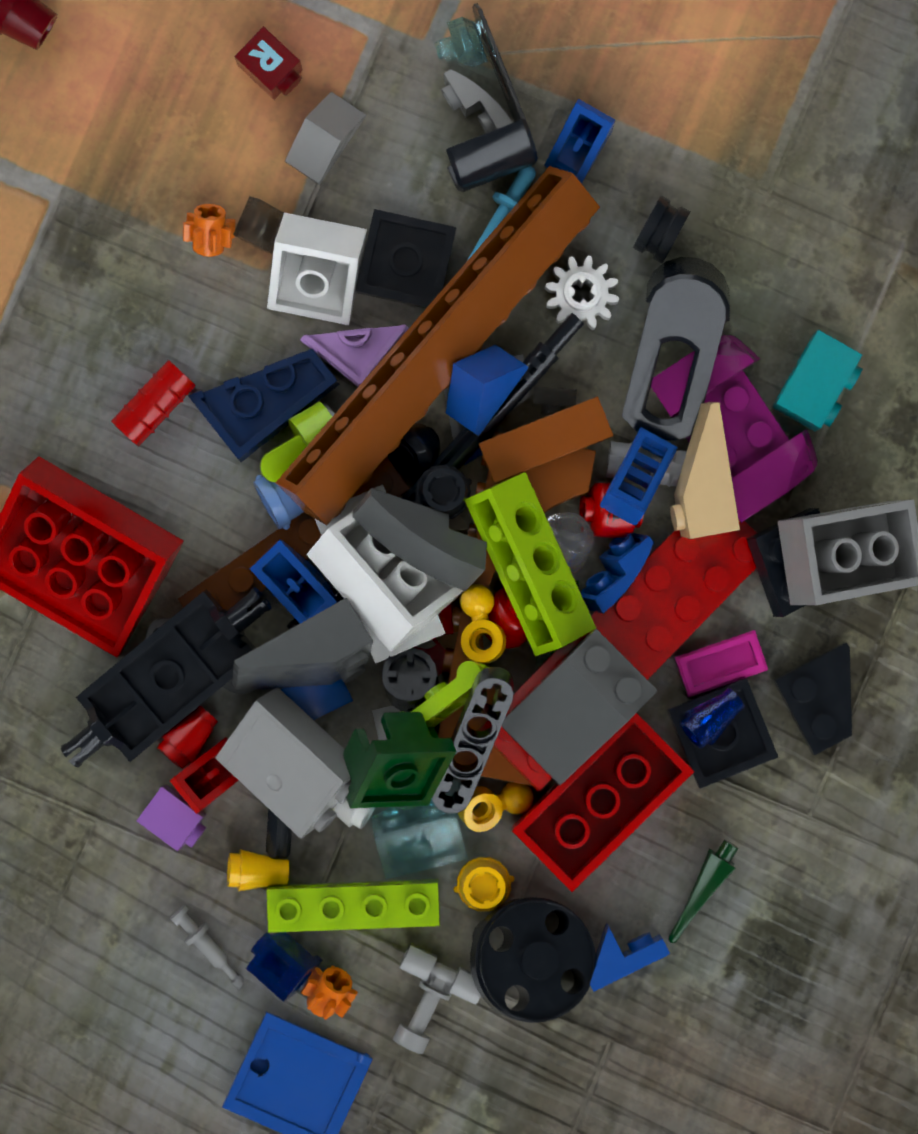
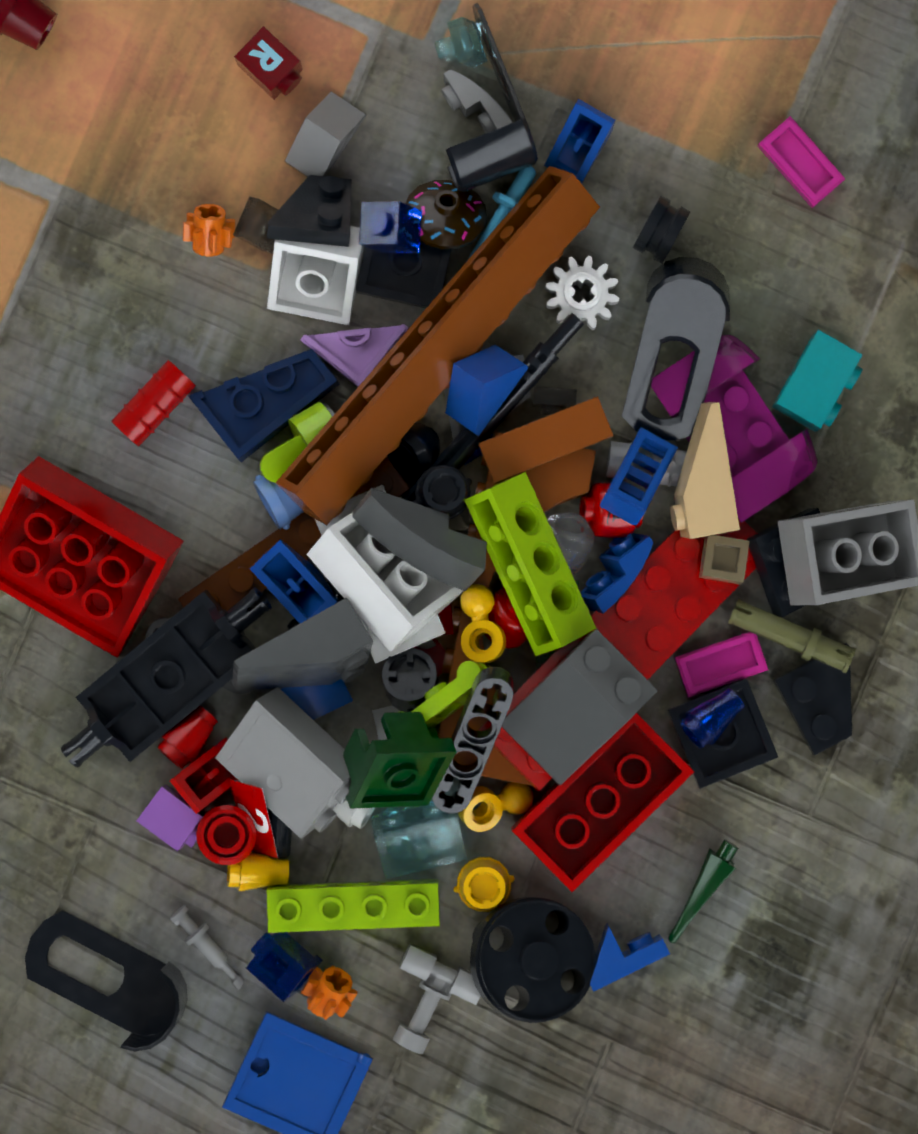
none -> black piece [25,910,188,1052]
none -> red brick [196,805,257,865]
none -> red sticker [230,779,278,859]
none -> black wing [267,175,352,247]
none -> clear blue brick [359,201,422,253]
none -> dark brown dish [404,180,487,249]
none -> dark tan tile [699,535,750,584]
none -> olive pin [728,598,856,674]
none -> dark pink tile [757,116,845,208]

